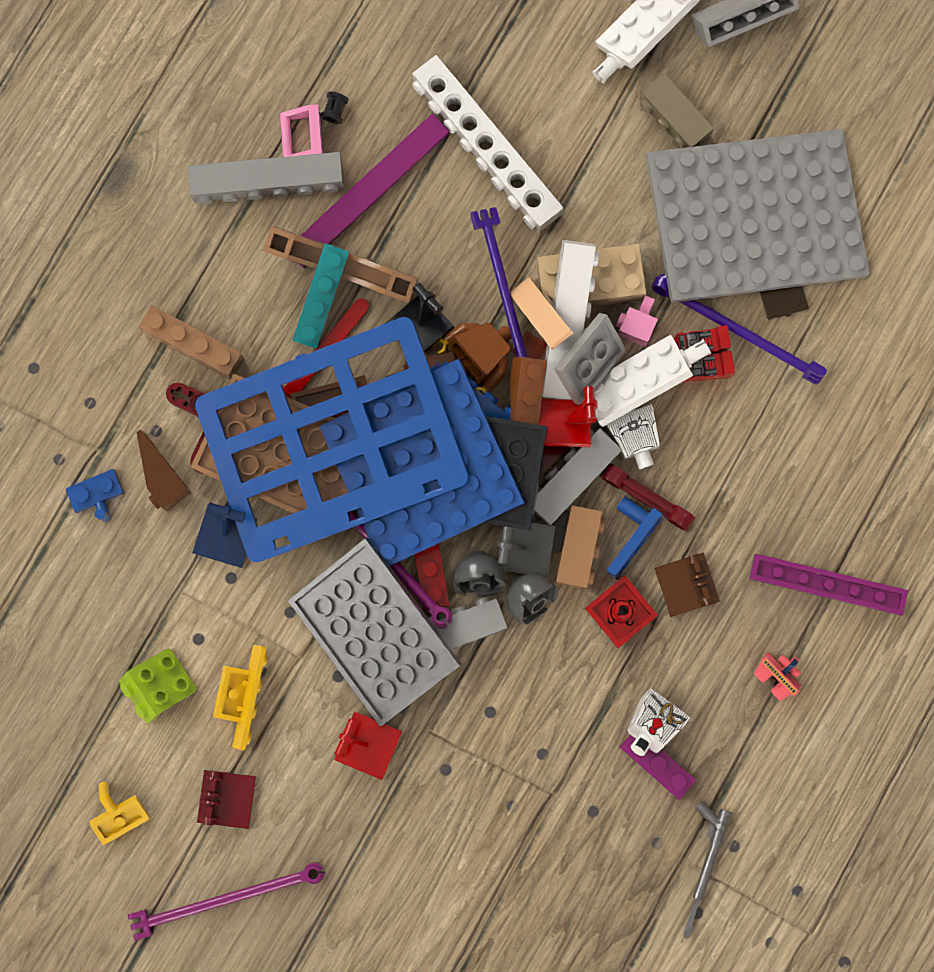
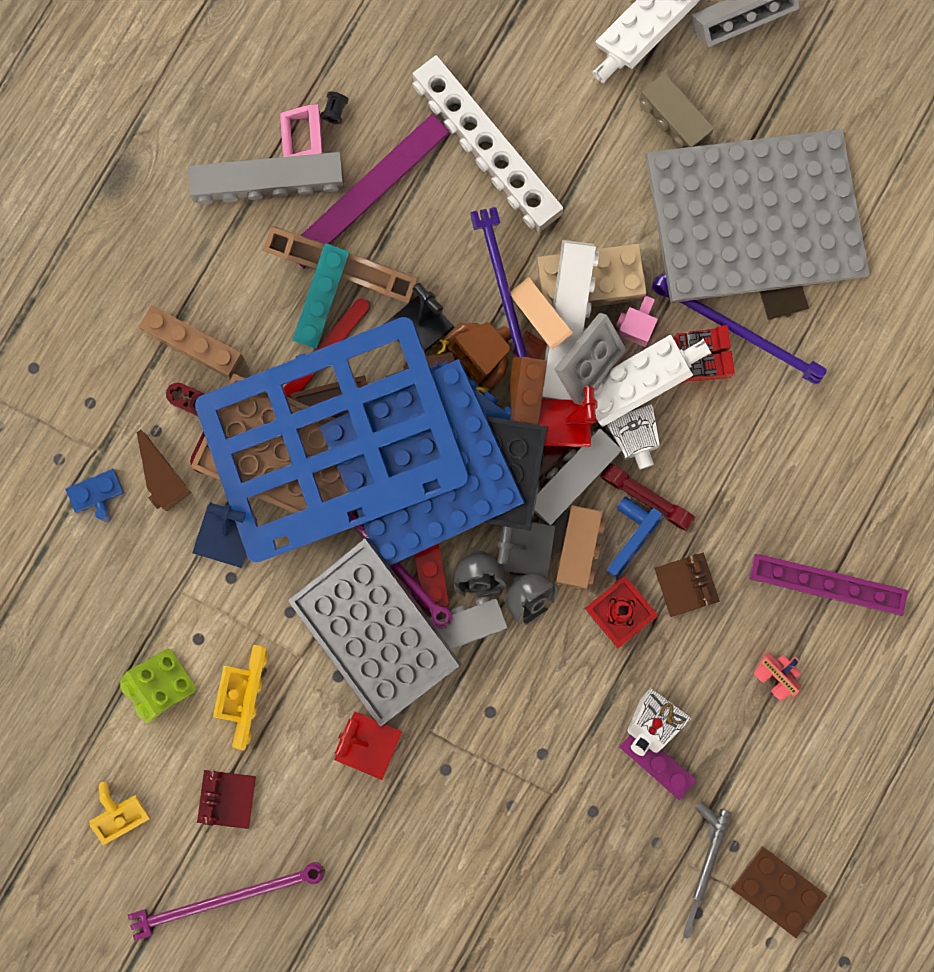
none -> reddish brown plate [731,846,827,938]

